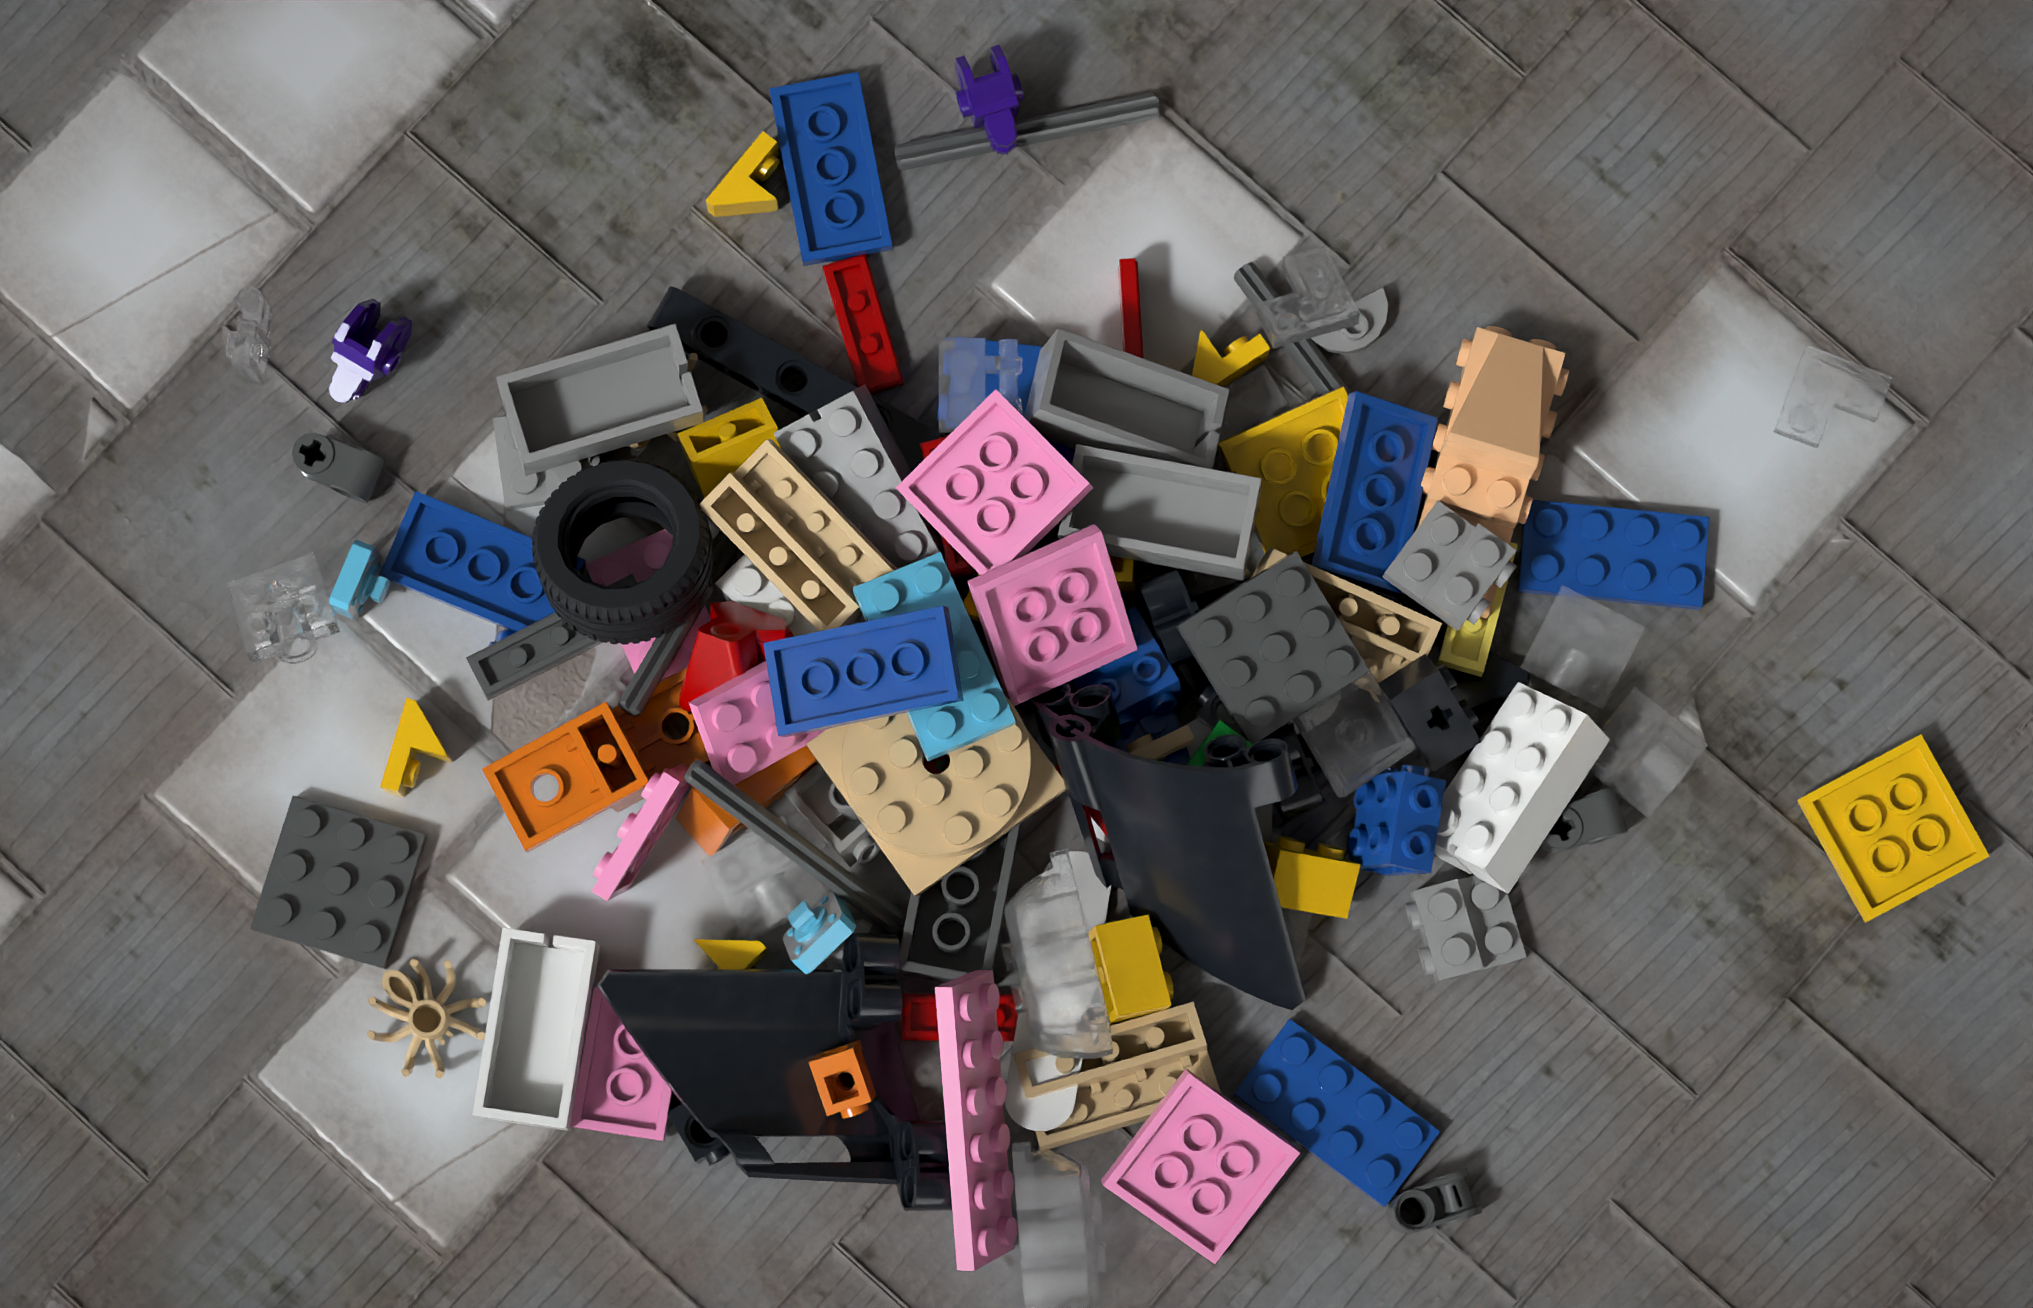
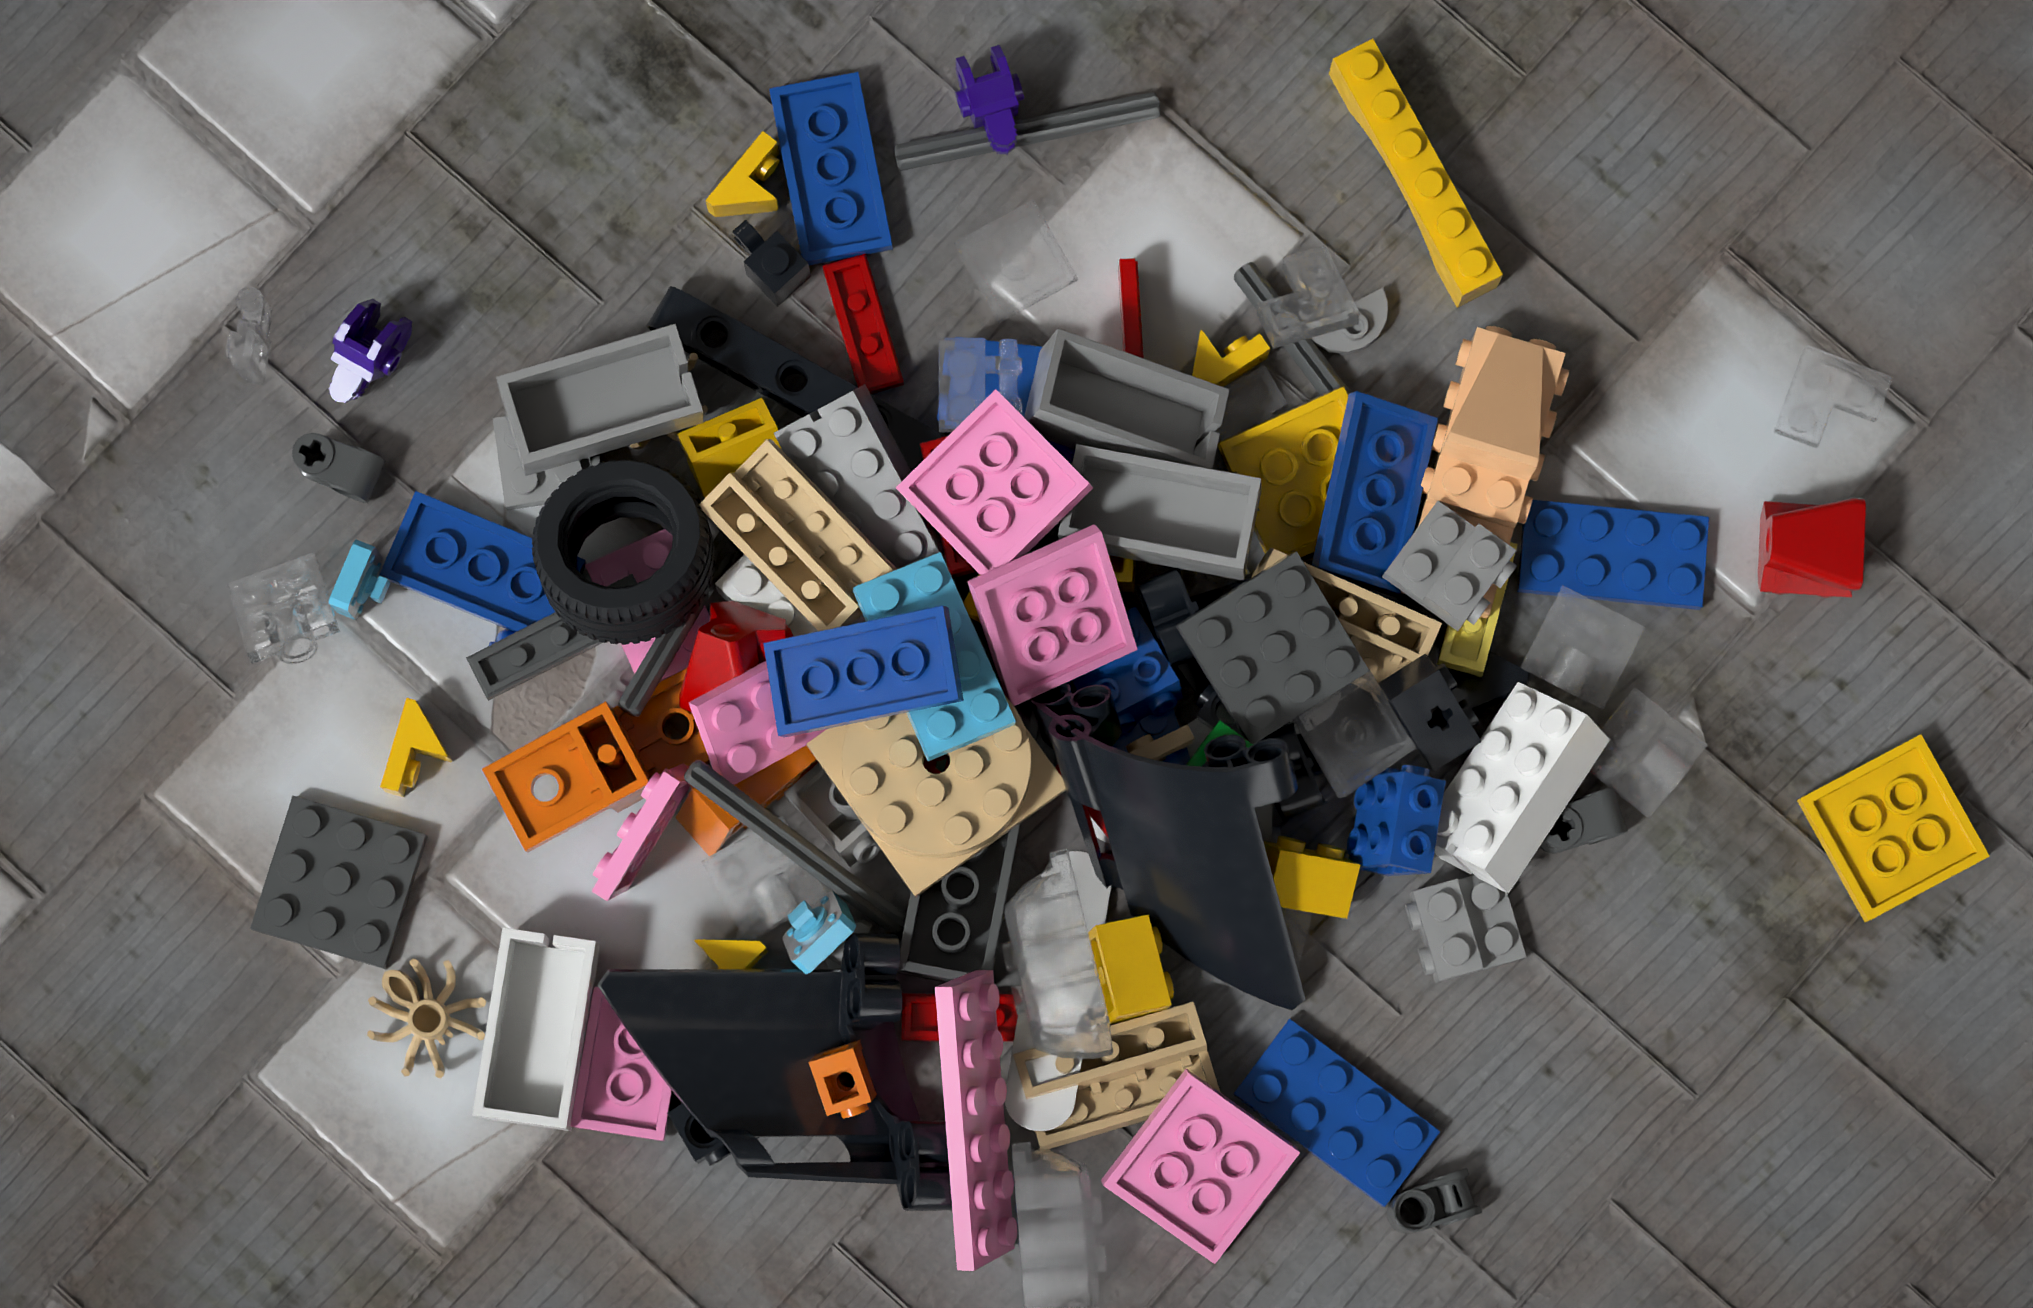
none -> black brick [732,220,811,307]
none -> clear plate [954,199,1078,324]
none -> yellow arch [1329,38,1503,308]
none -> red piece [1758,498,1866,598]

